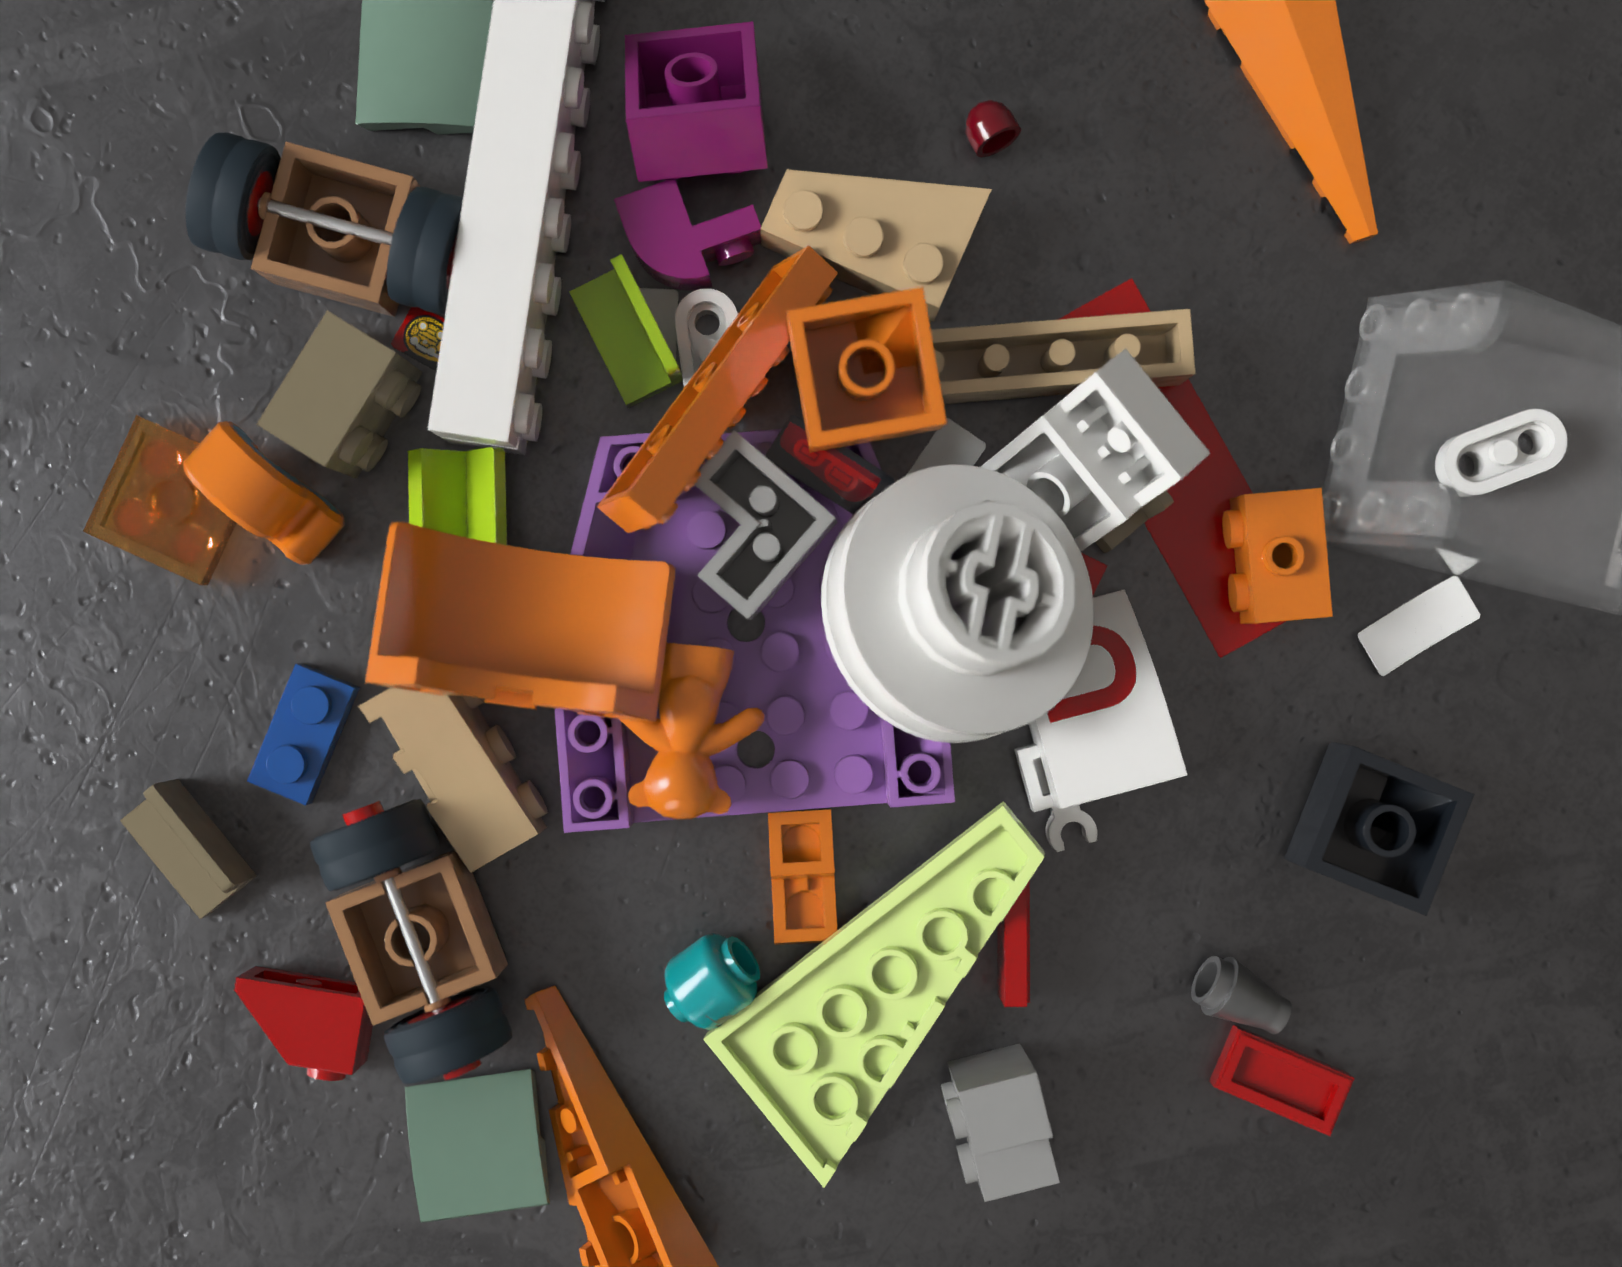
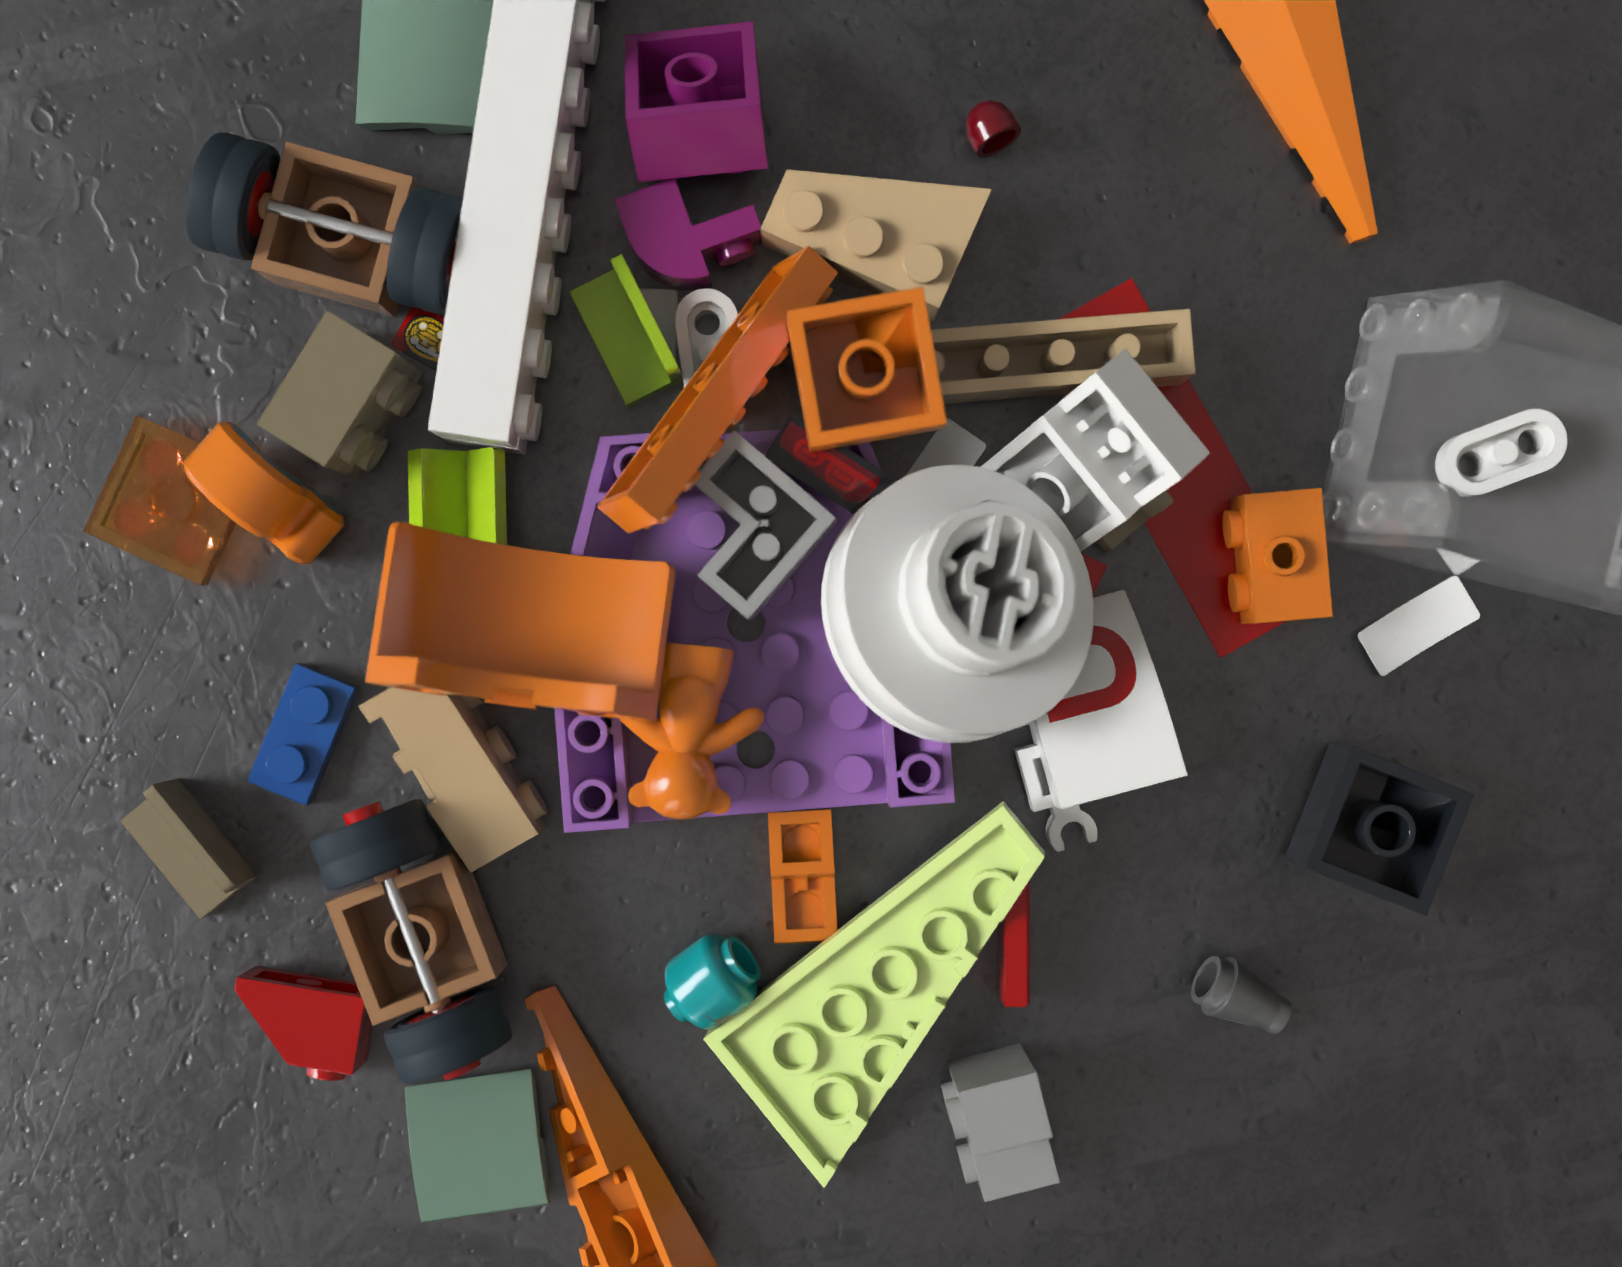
red tile [1209,1024,1355,1136] -> none

